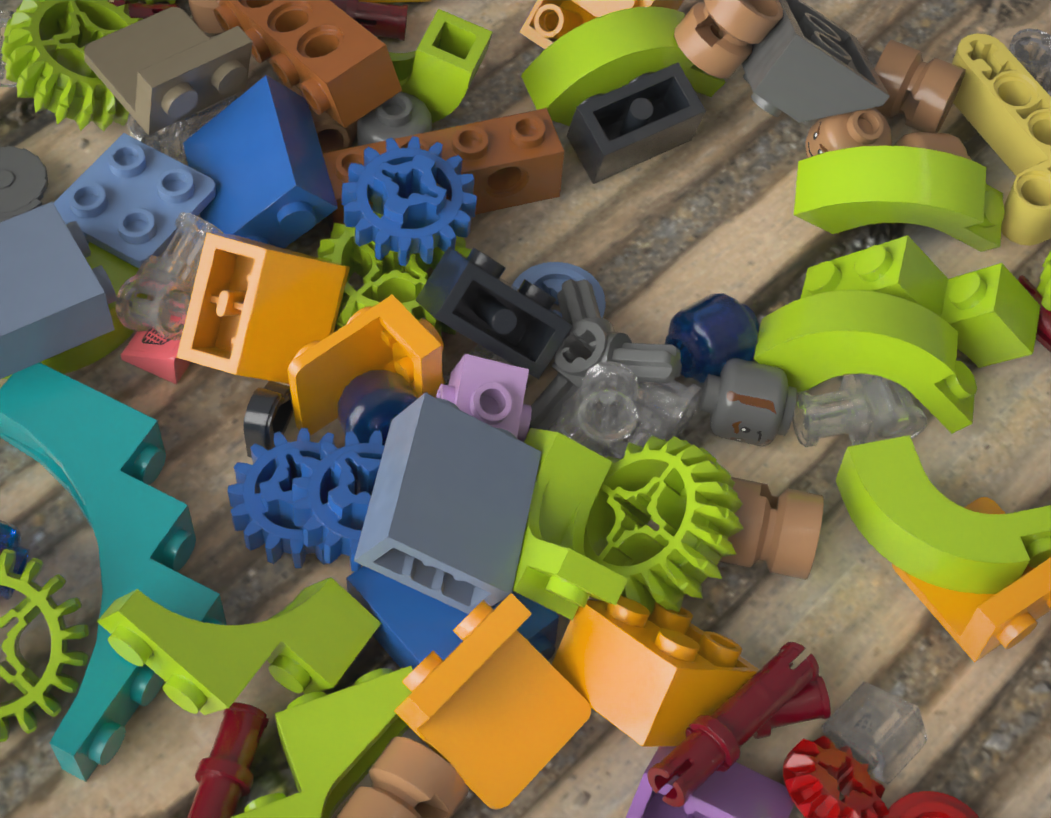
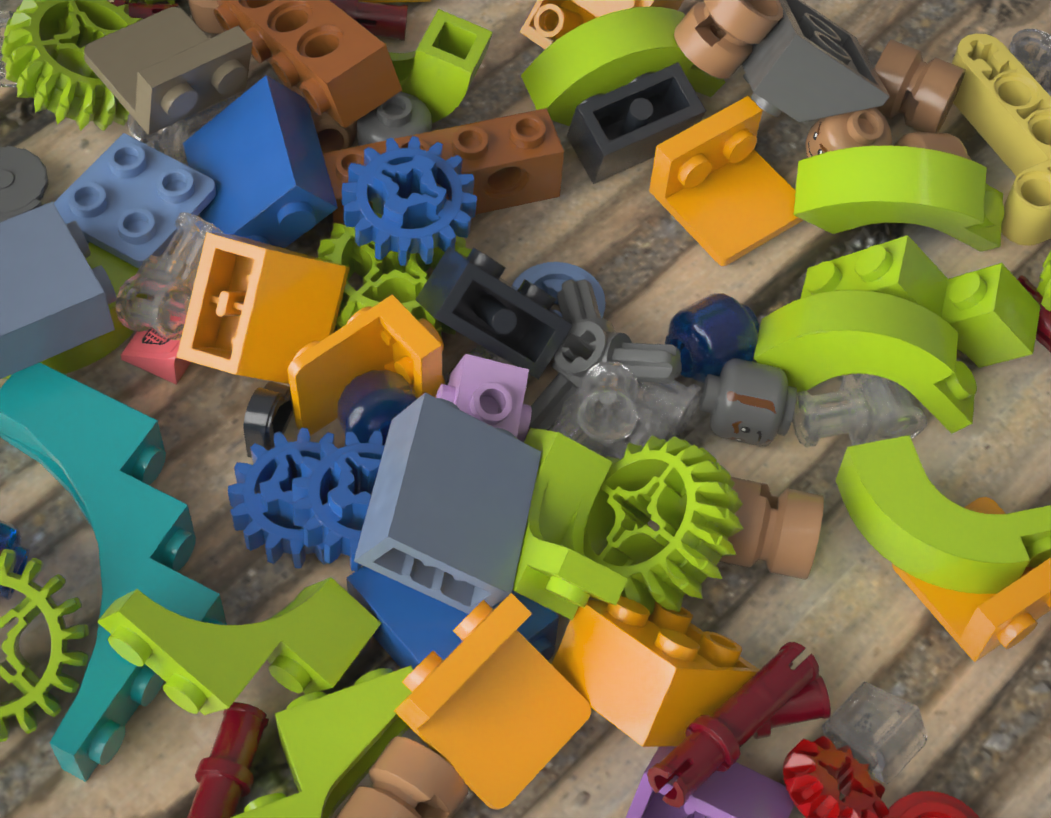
none -> light orange bracket [649,96,803,266]

